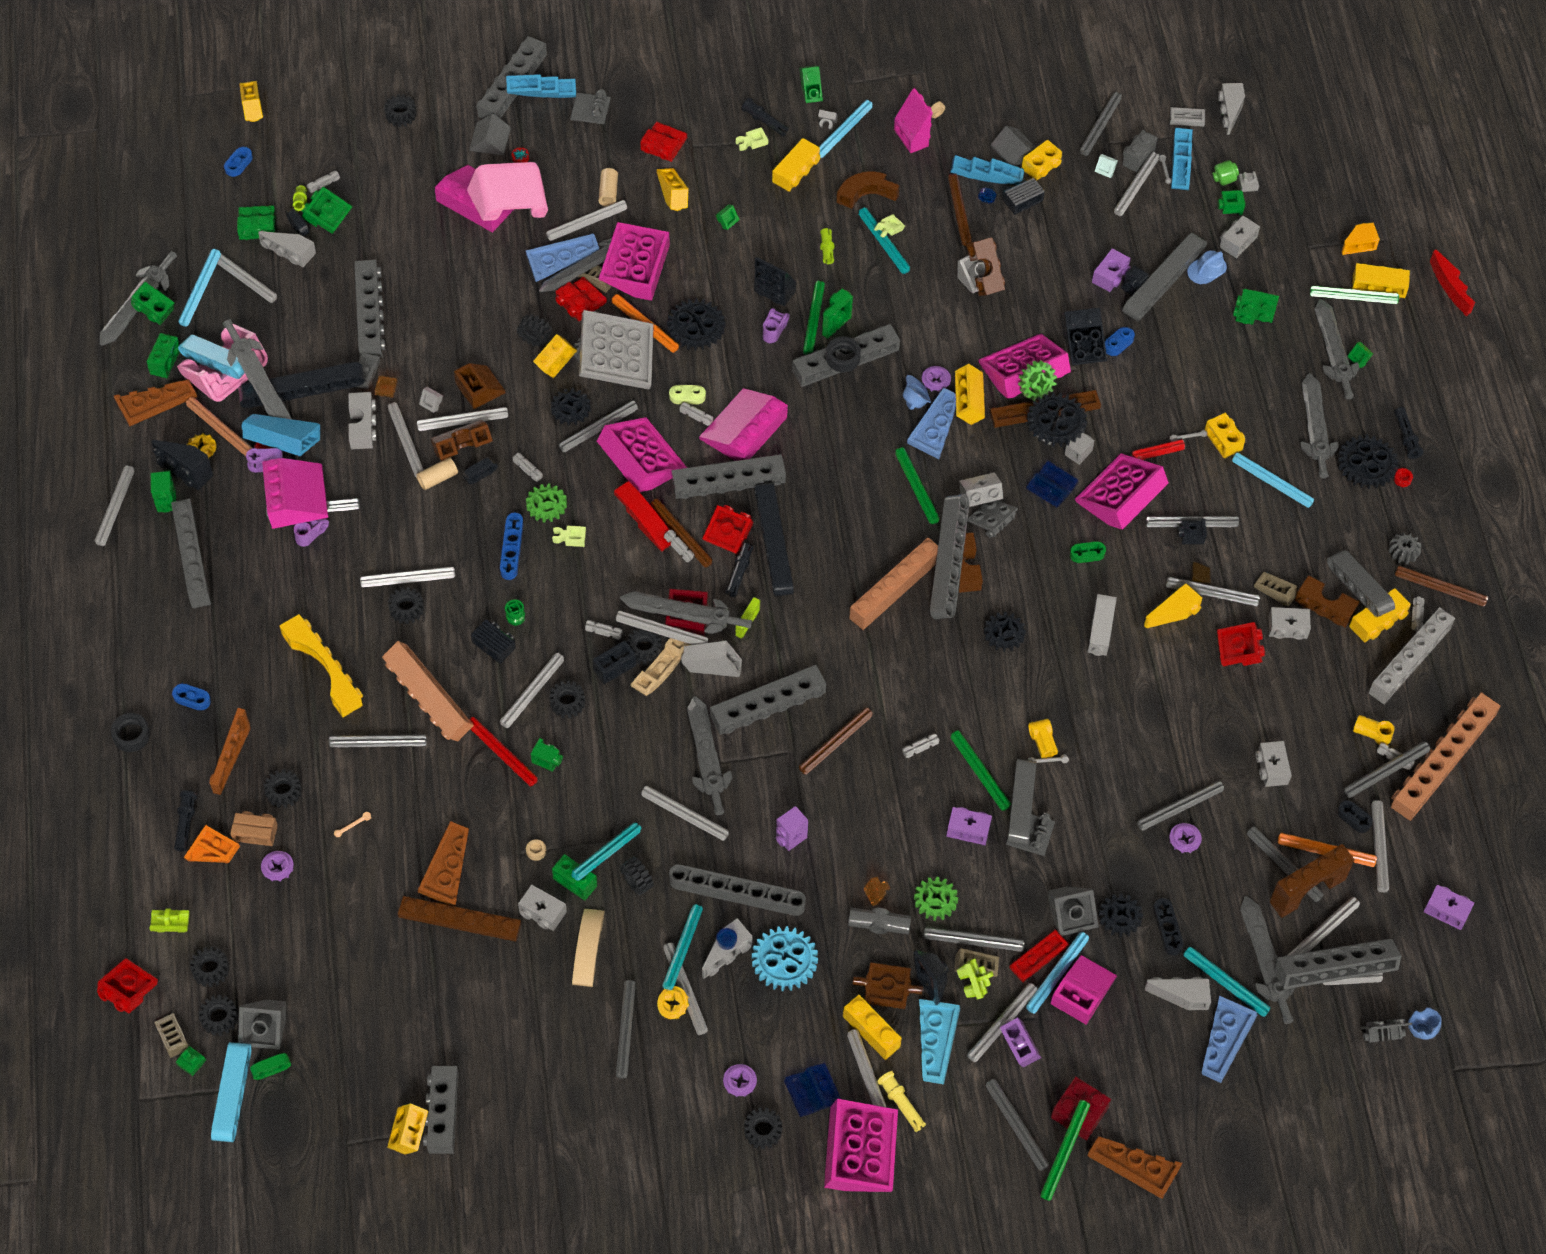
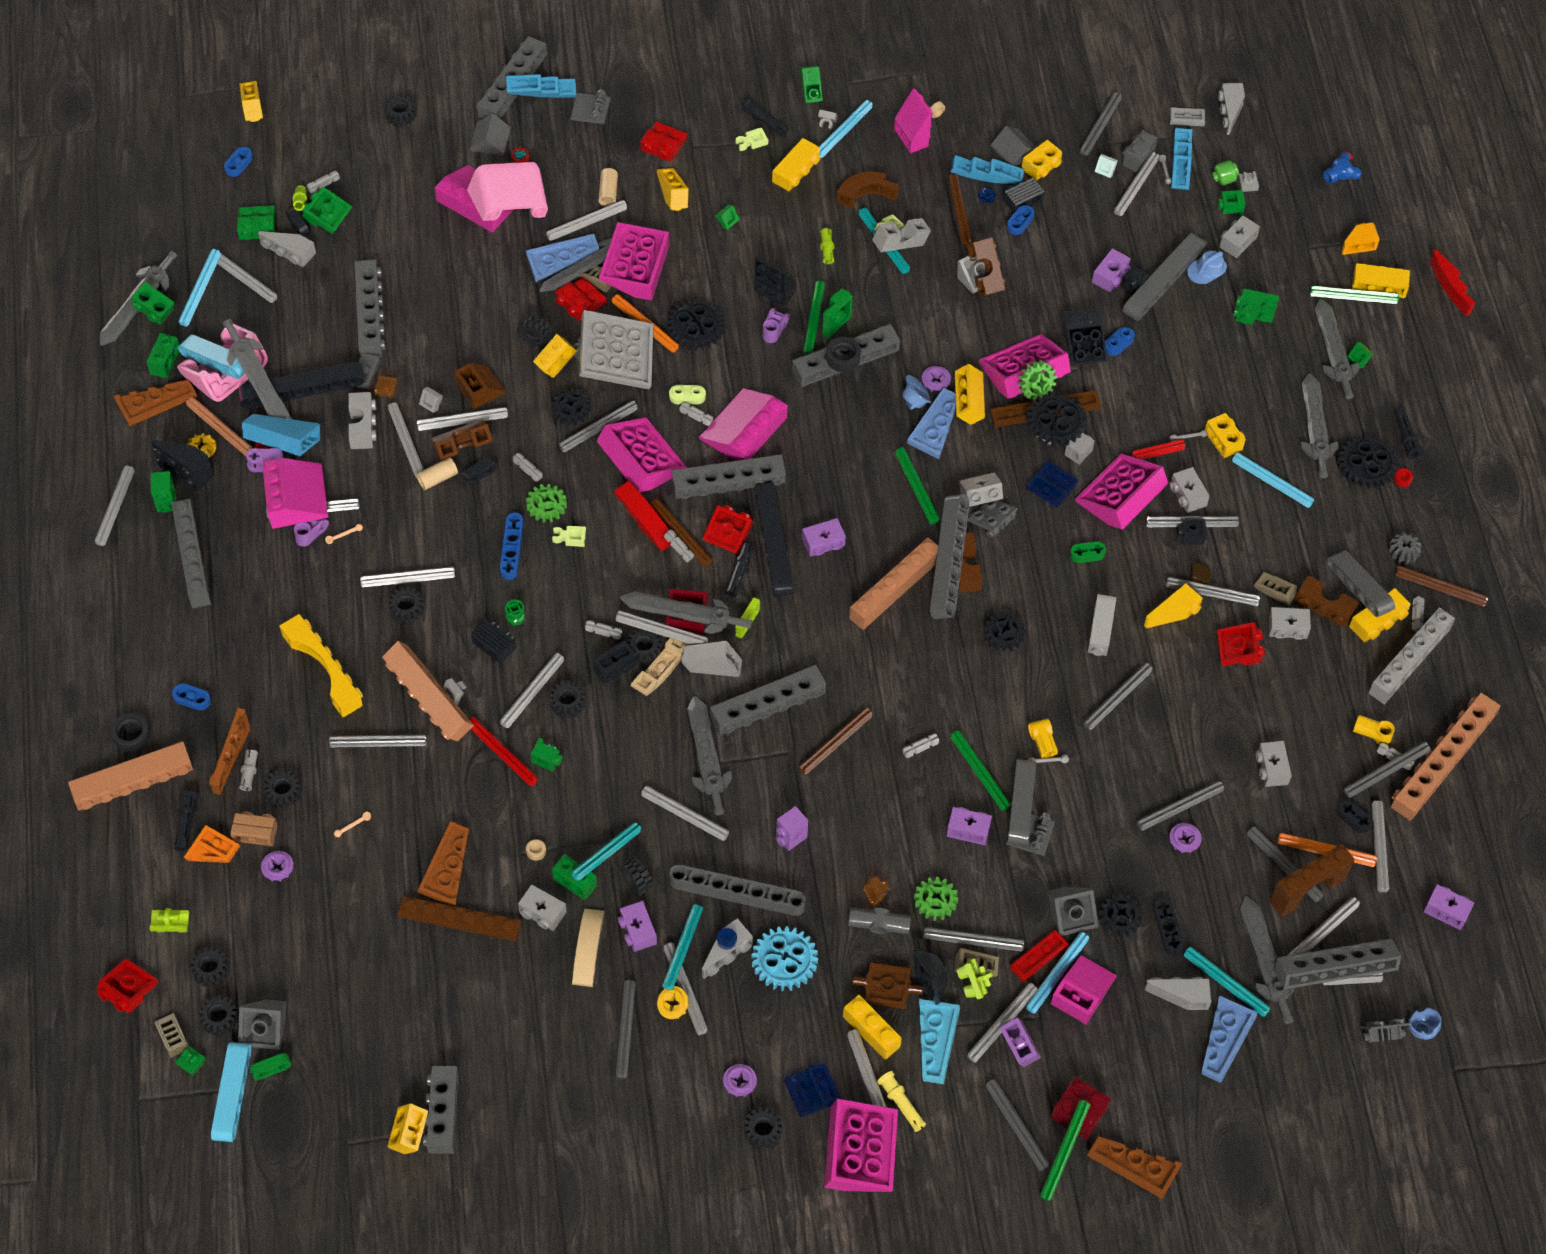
none -> nougat brick [68,742,193,811]
none -> light grey pin [239,750,258,791]
none -> light nougat hinge [325,524,363,544]
none -> light grey tile [443,678,466,705]
none -> medium lavender brick [618,901,657,952]
none -> medium lavender brick [802,518,846,557]
none -> light grey arch [872,218,931,252]
none -> blue plate [1007,205,1034,235]
none -> dark grey axle [1084,663,1153,730]
none -> light grey brick [1170,467,1210,513]
none -> blue animal [1323,151,1362,184]

